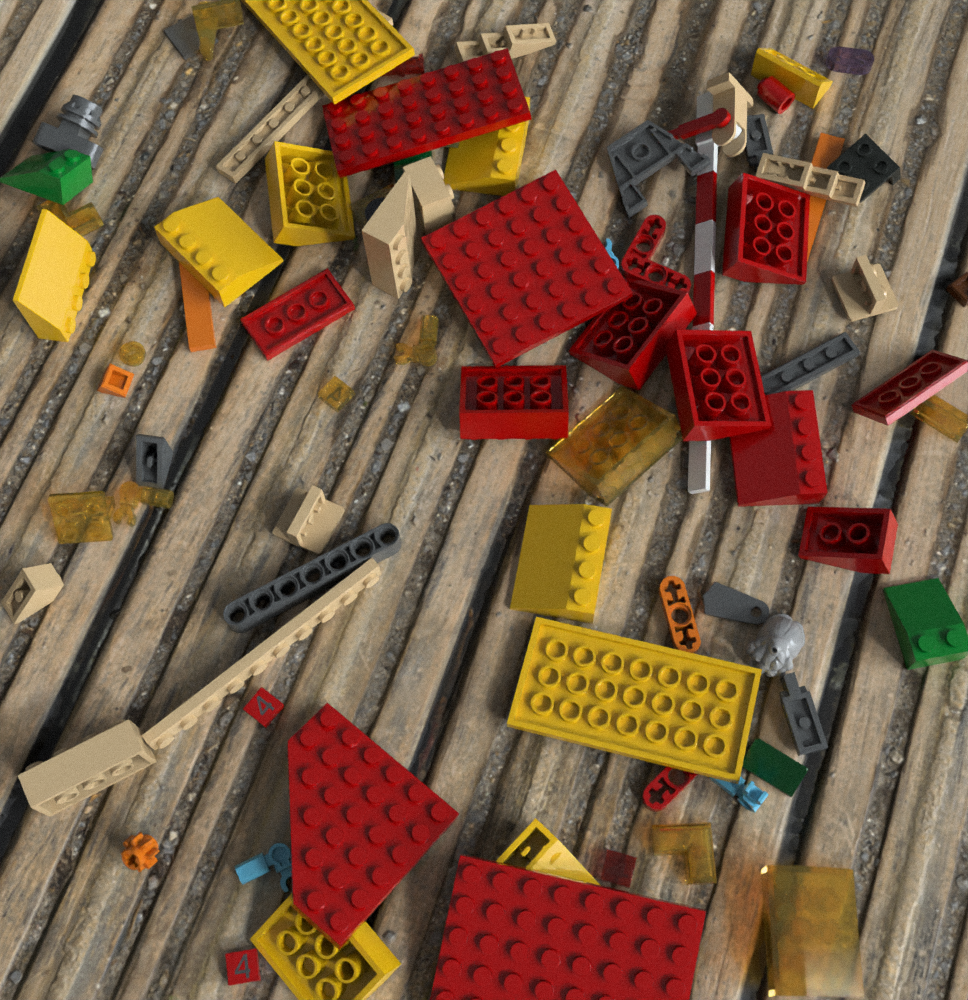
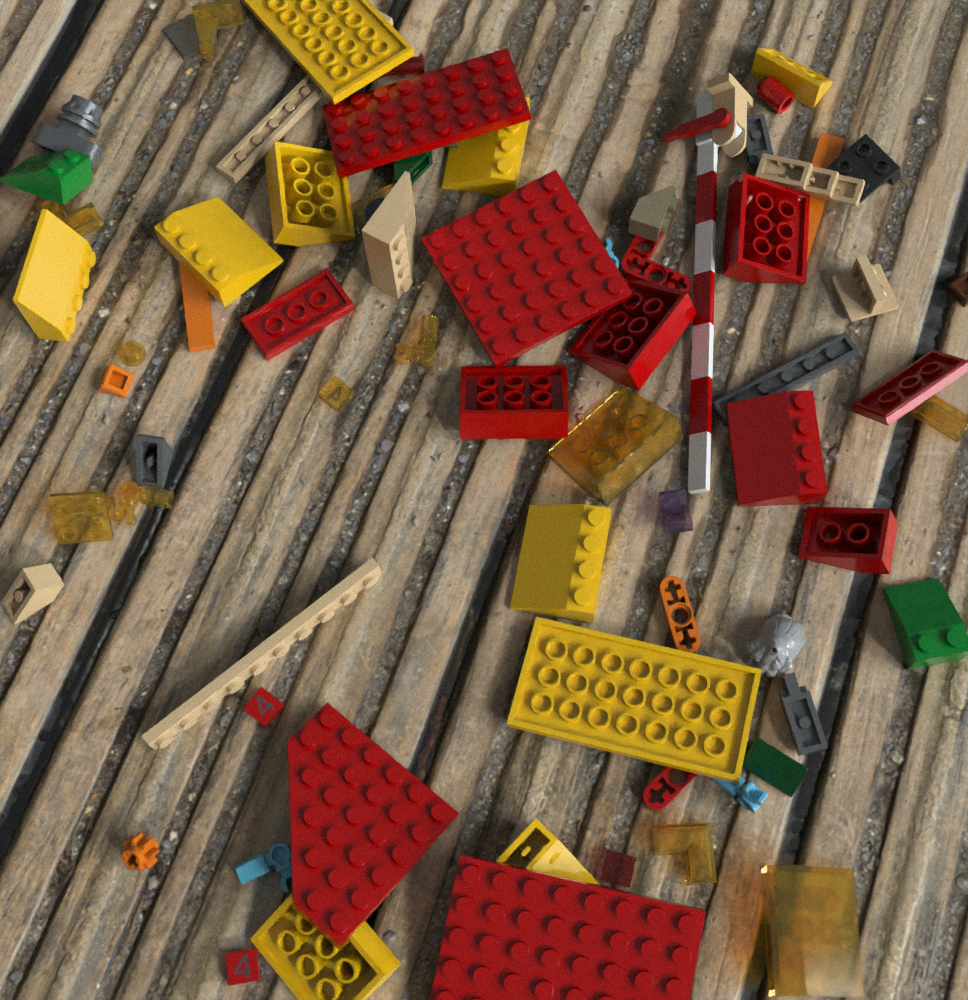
tan brick [18,719,157,817] -> none
dark grey beam [223,523,402,633] -> none
tan bracket [272,485,345,556] -> none
tan brick [403,156,455,235] -> none
tan slope [454,23,556,63] -> none
dark grey wing [607,120,710,218] -> none
red slope [665,329,771,441] -> none
dark grey piece [703,582,769,625] -> none
clear purple beam [826,47,874,75] -> none
none -> dark tan slope [628,186,678,242]
none -> clear purple bracket [658,489,693,535]

